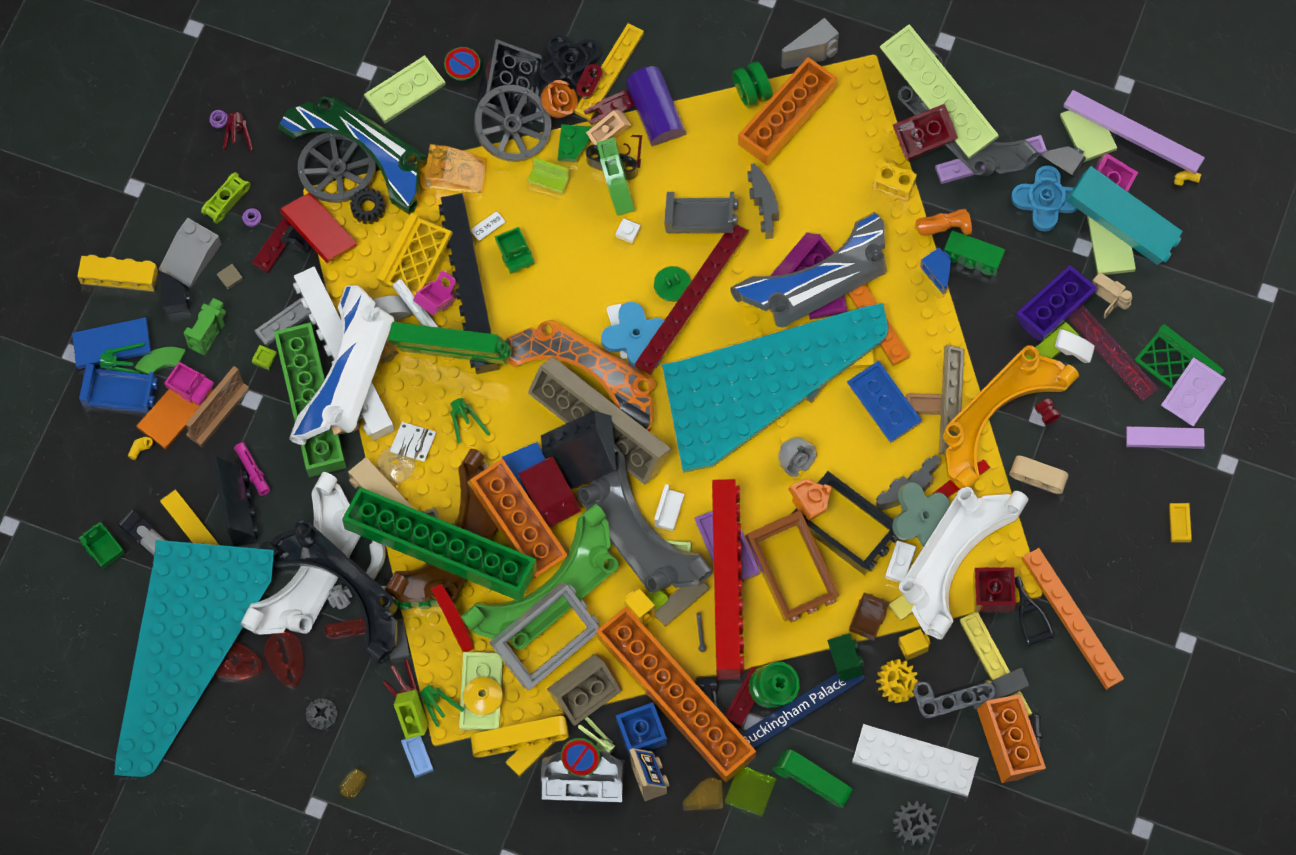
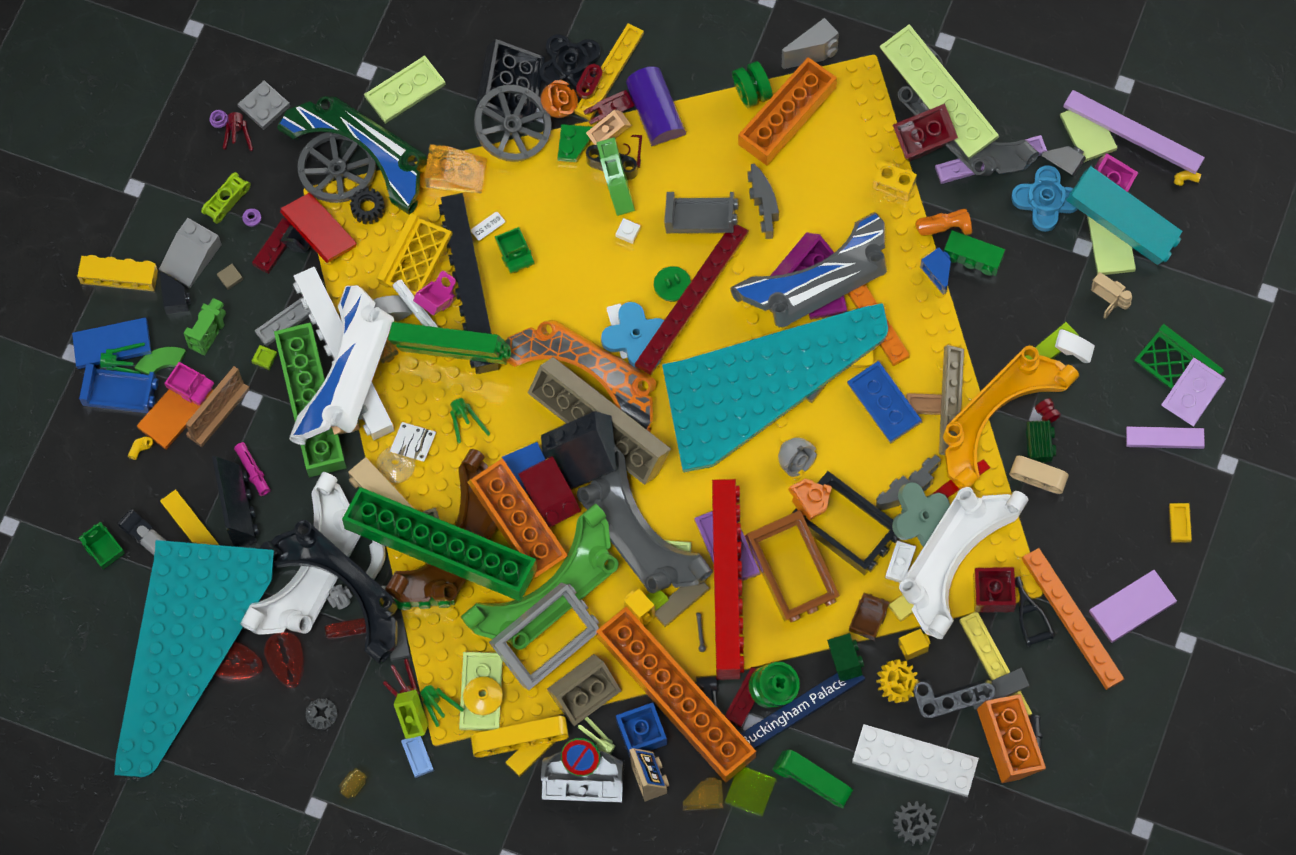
red sticker [431,584,474,652] -> none
piece [444,47,481,81] -> none
lime panel [528,157,570,194] -> none
white panel [654,484,684,532] -> none
dark purple brick [1016,265,1098,341] -> none
clear pink tile [1068,306,1158,401] -> none
none -> light grey plate [238,80,290,130]
none -> dark green brick [1026,420,1056,463]
none -> lavender tile [1089,570,1177,643]

